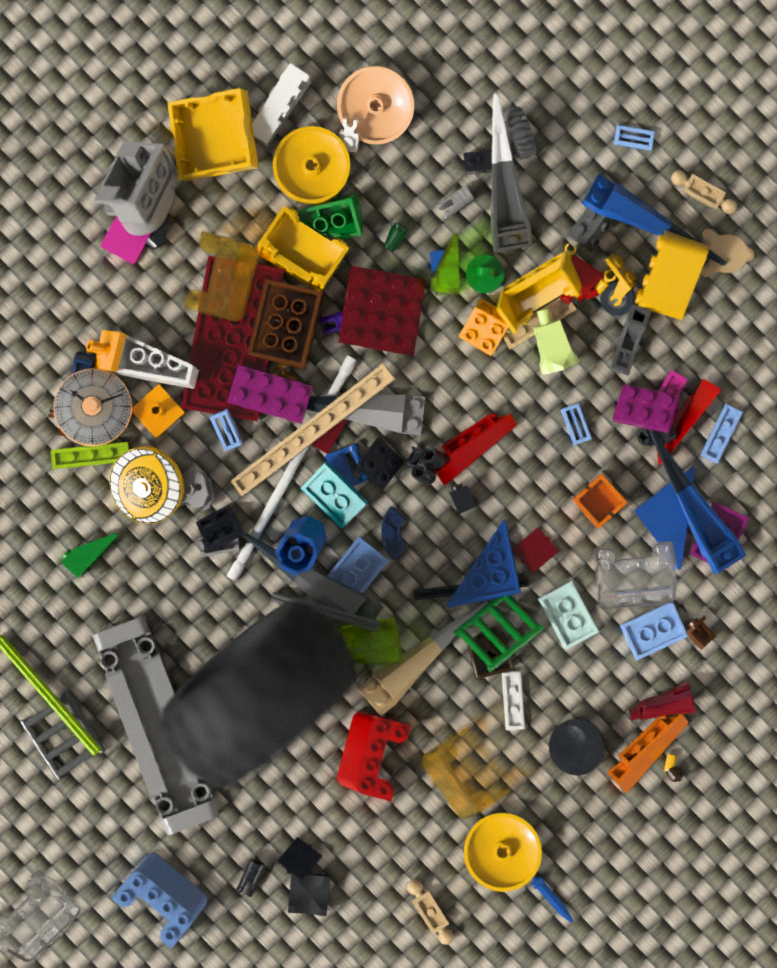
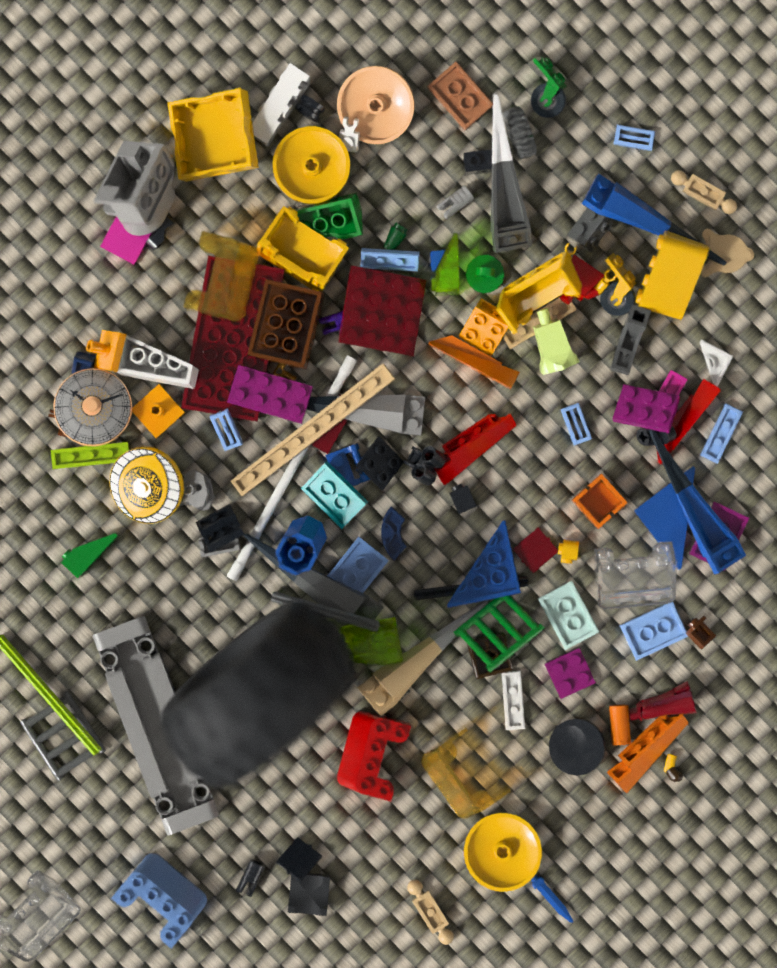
none -> black wheel [295,94,325,123]
none -> light blue tile [360,248,419,272]
none -> nougat tile [427,62,493,131]
none -> orange wedge [428,335,520,389]
none -> plate [531,56,567,118]
none -> magenta plate [544,648,596,699]
none -> yellow plate [558,539,579,564]
none -> orange pin [609,704,631,745]
none -> white tile [699,339,733,387]

